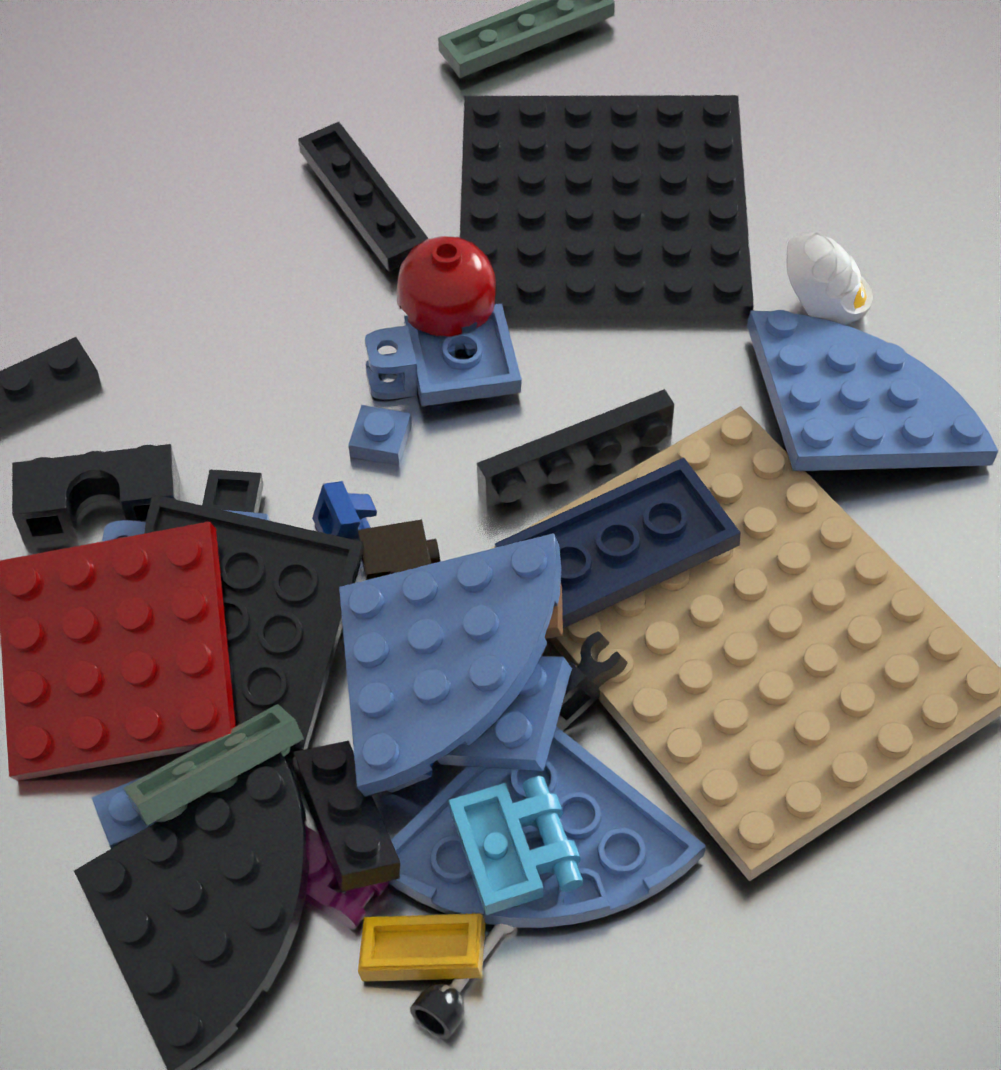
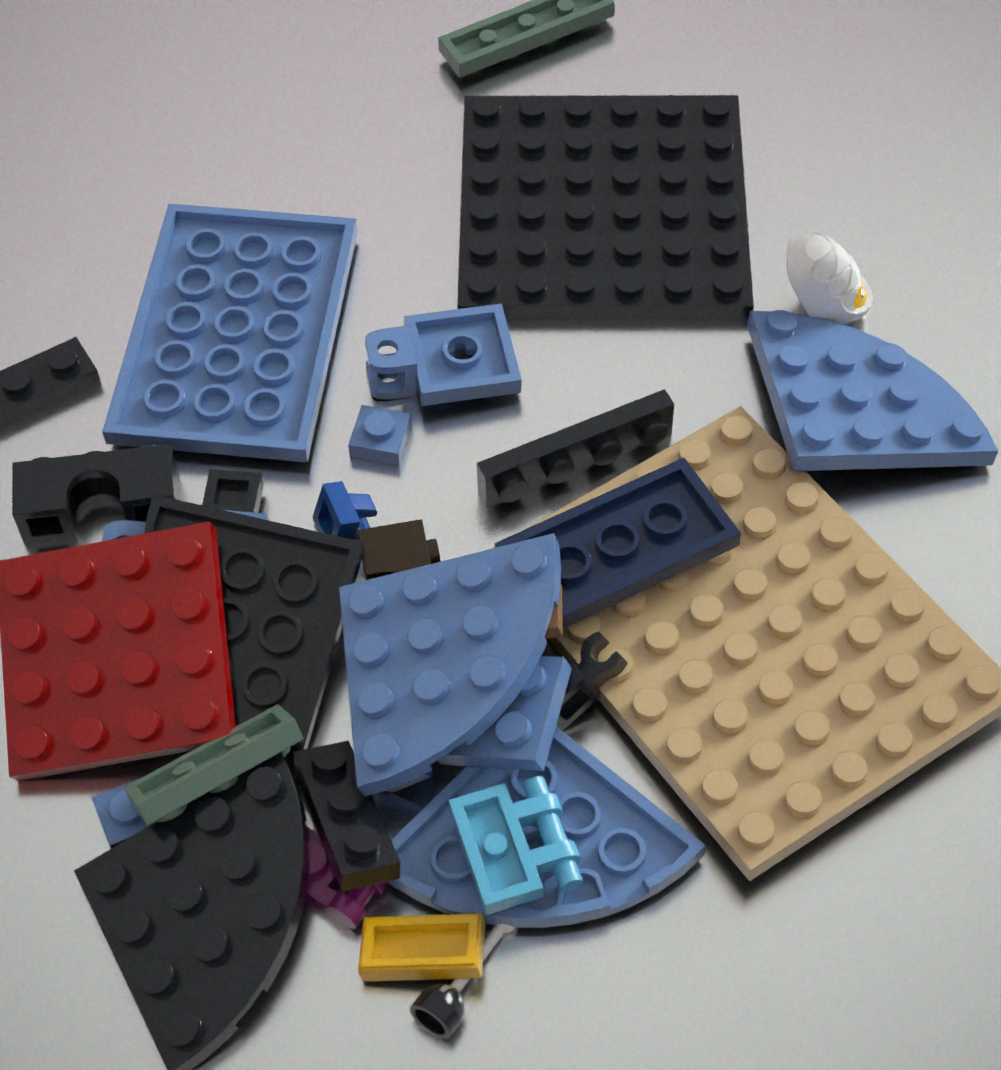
black plate [298,121,429,272] -> none
red cylinder [397,236,496,337] -> none
none -> medium blue plate [102,203,358,462]

